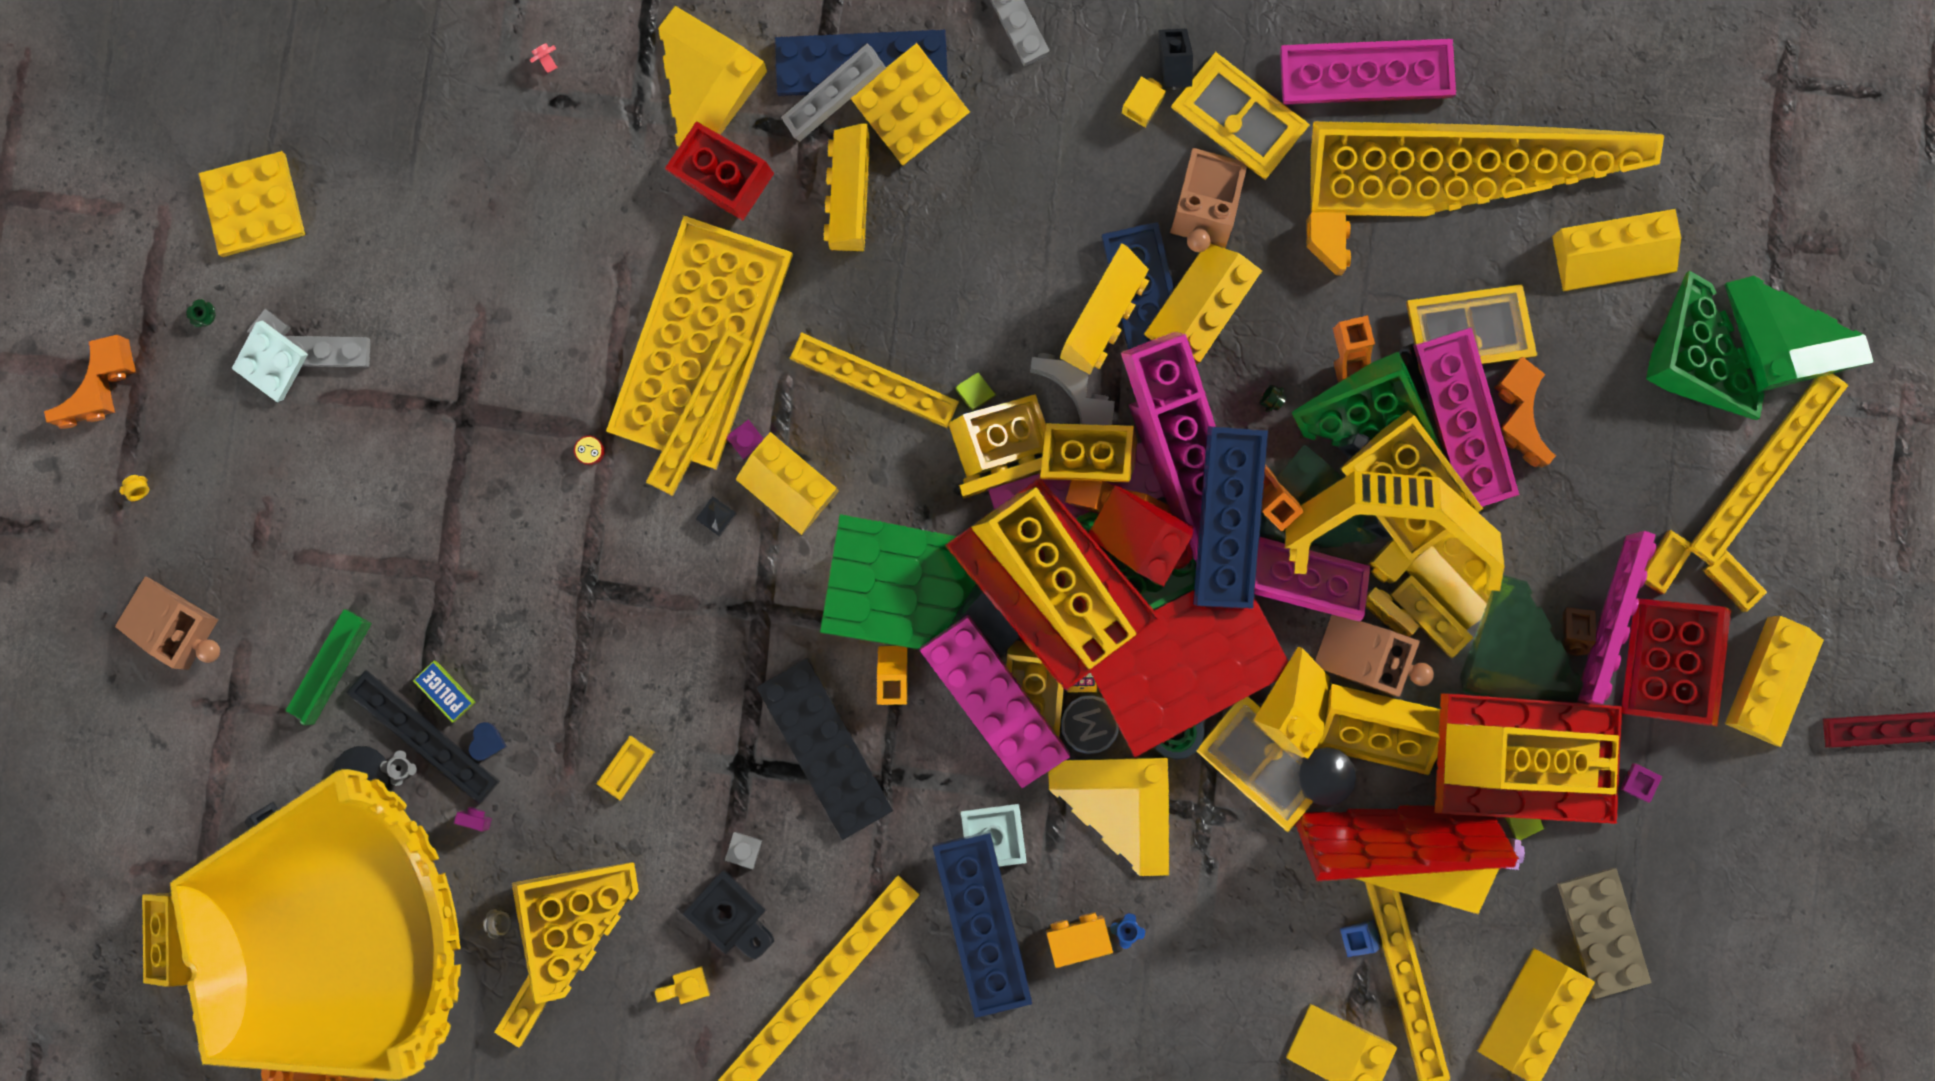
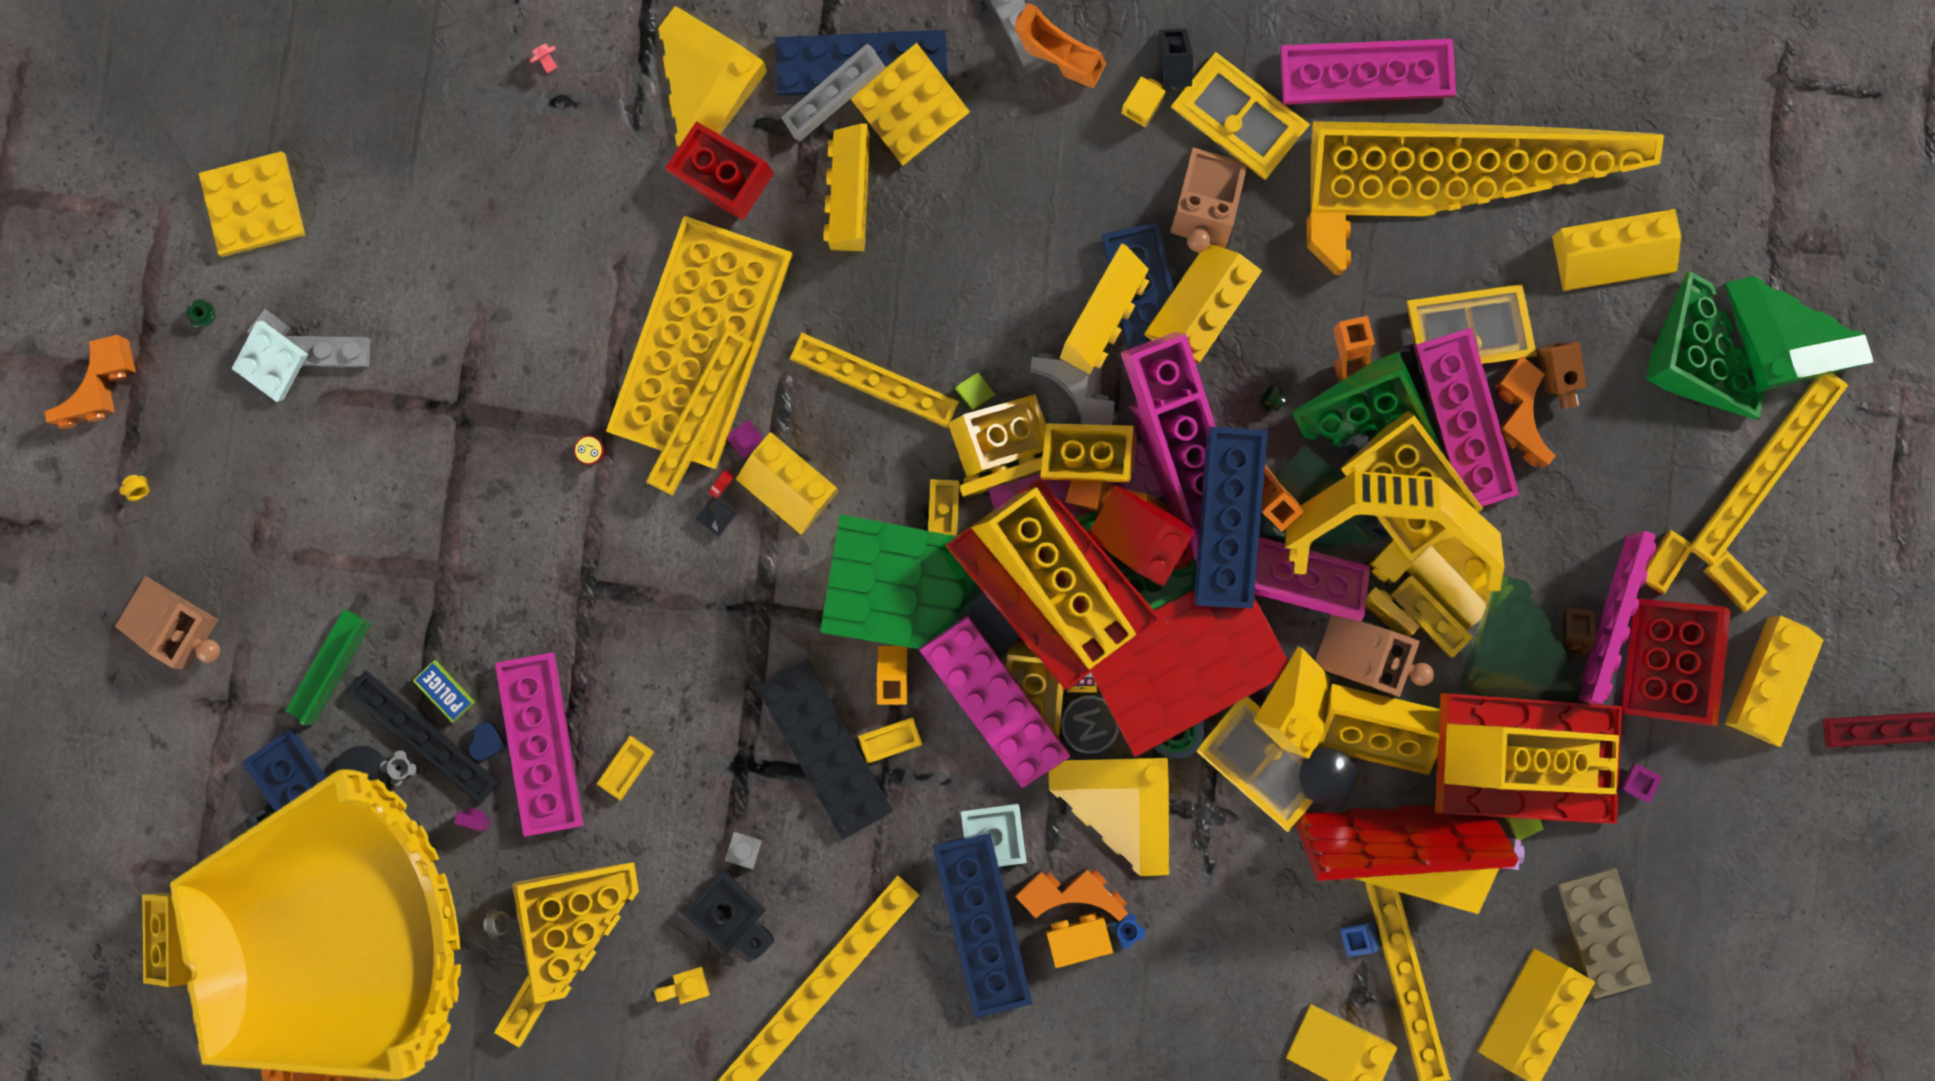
none -> dark blue plate [242,728,327,812]
none -> dark pink plate [495,652,584,837]
none -> red tile [708,470,733,499]
none -> yellow tile [858,717,923,764]
none -> yellow plate [928,479,960,536]
none -> orange arch [1014,3,1107,89]
none -> orange arch [1015,868,1128,921]
none -> dark orange torso [1536,341,1586,409]

